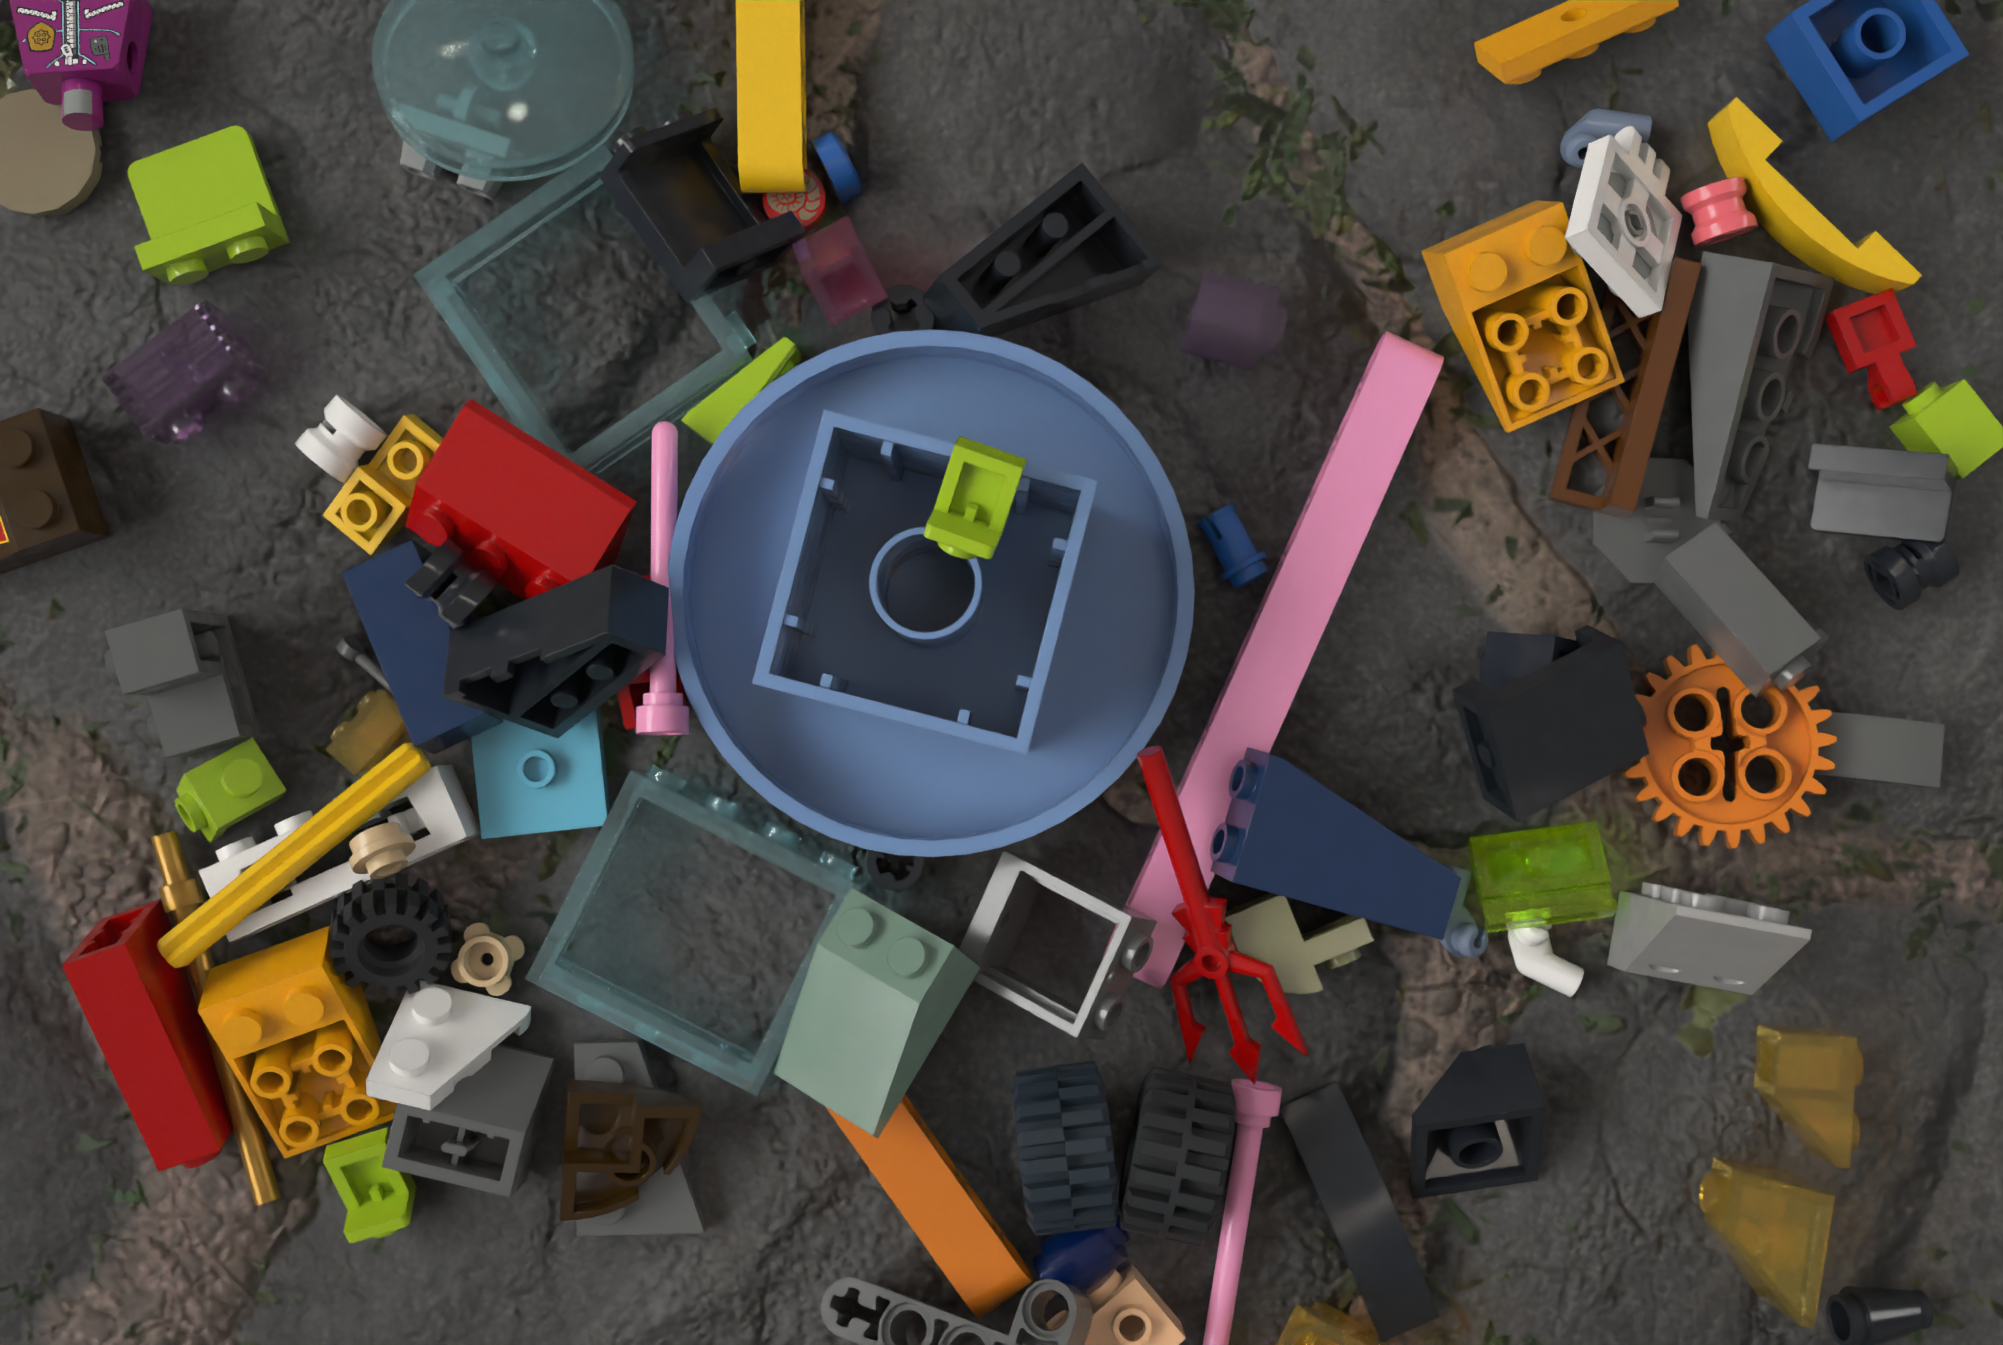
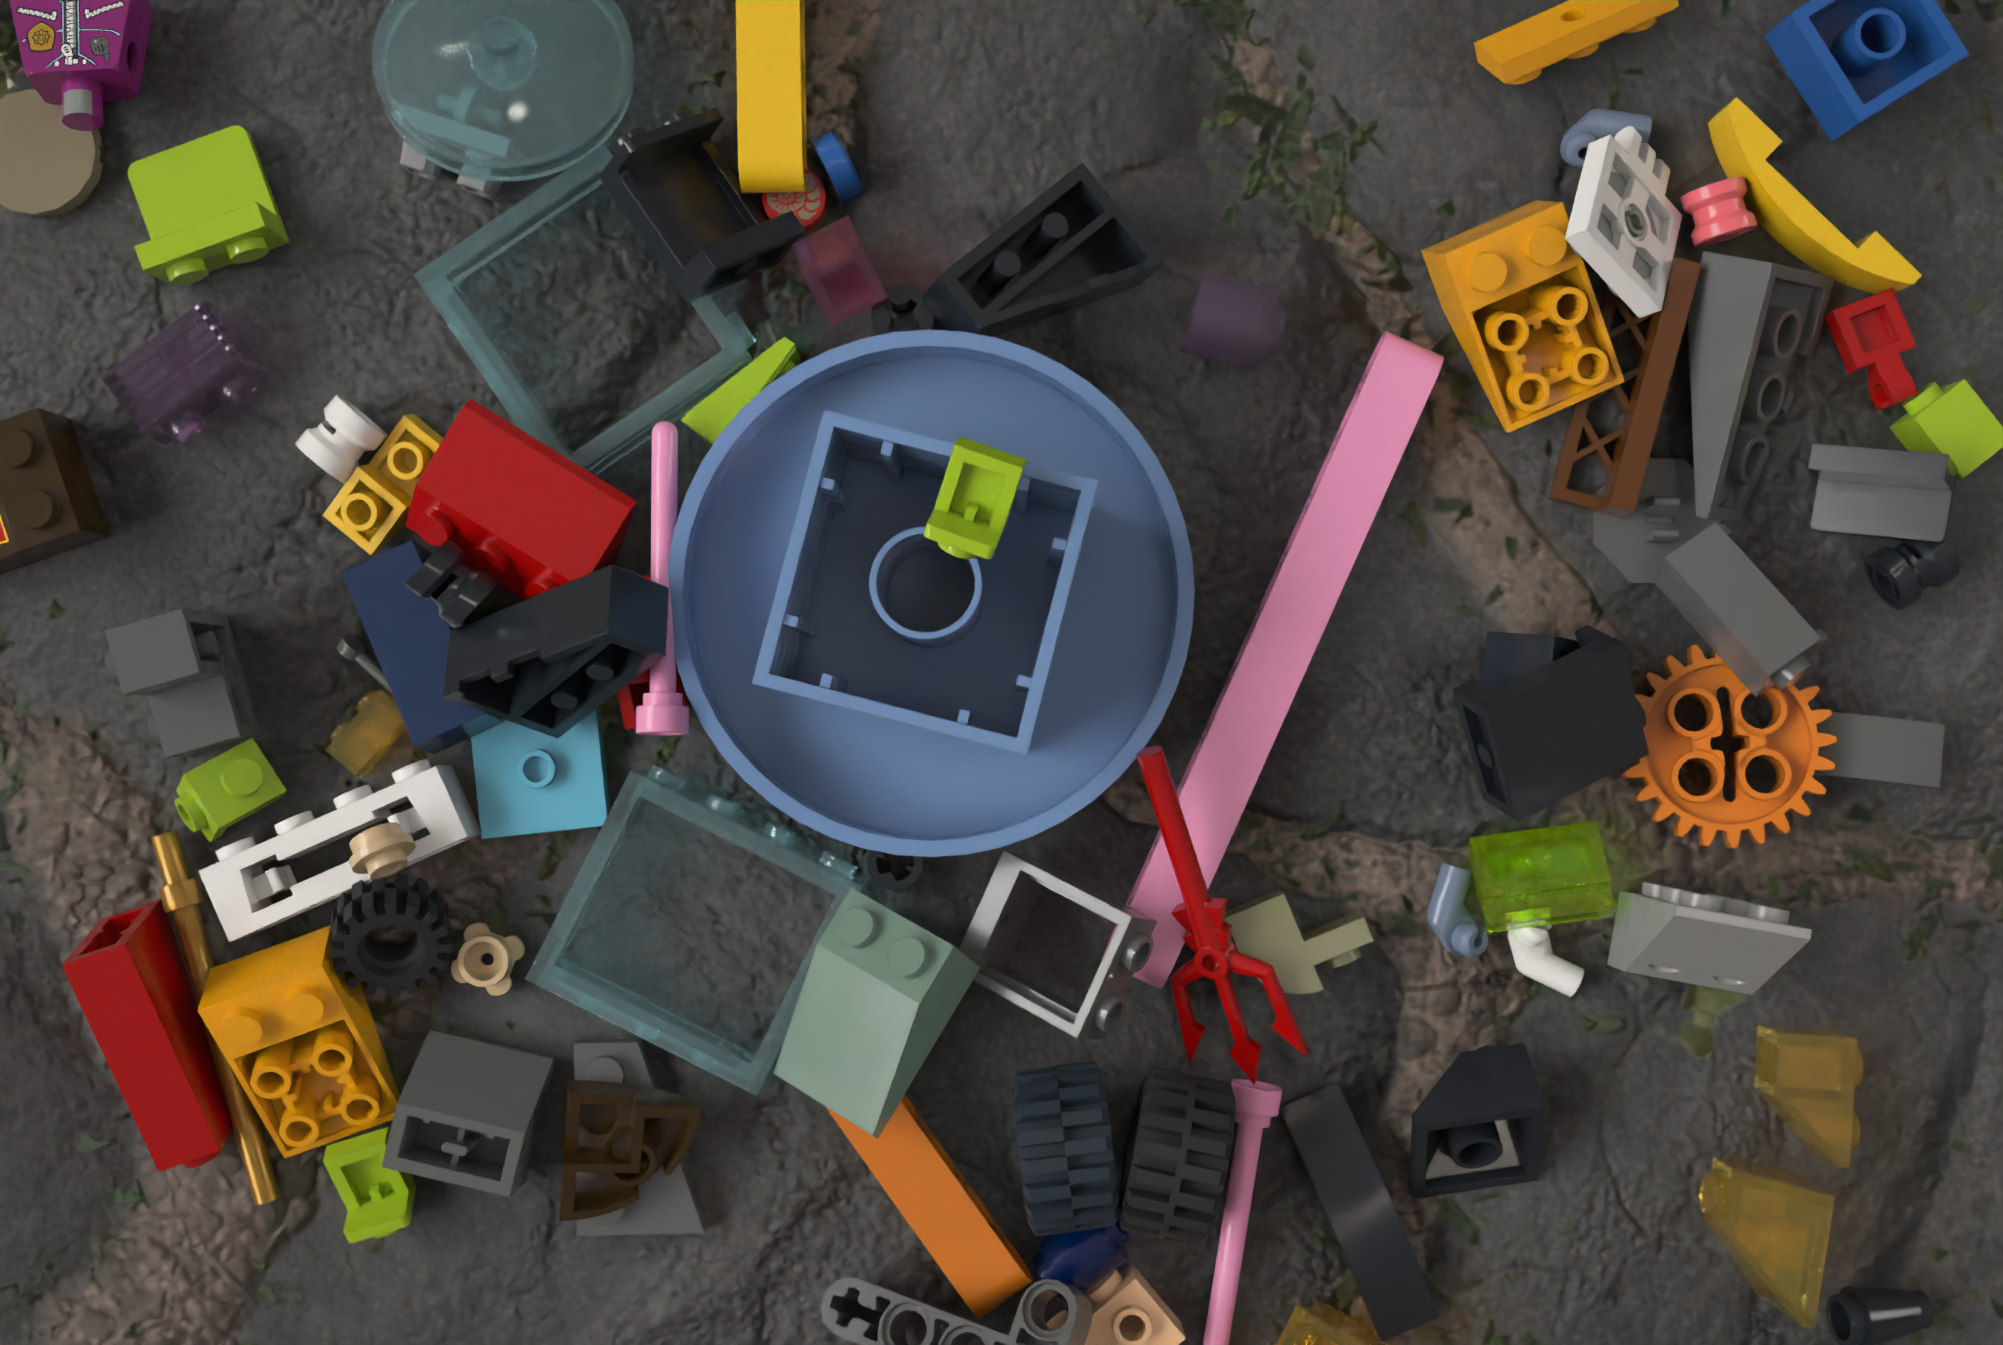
yellow axle [157,743,431,968] -> none
white wing [366,980,531,1111] -> none
blue pin [1197,504,1269,590] -> none
dark blue slope [1210,747,1461,940] -> none

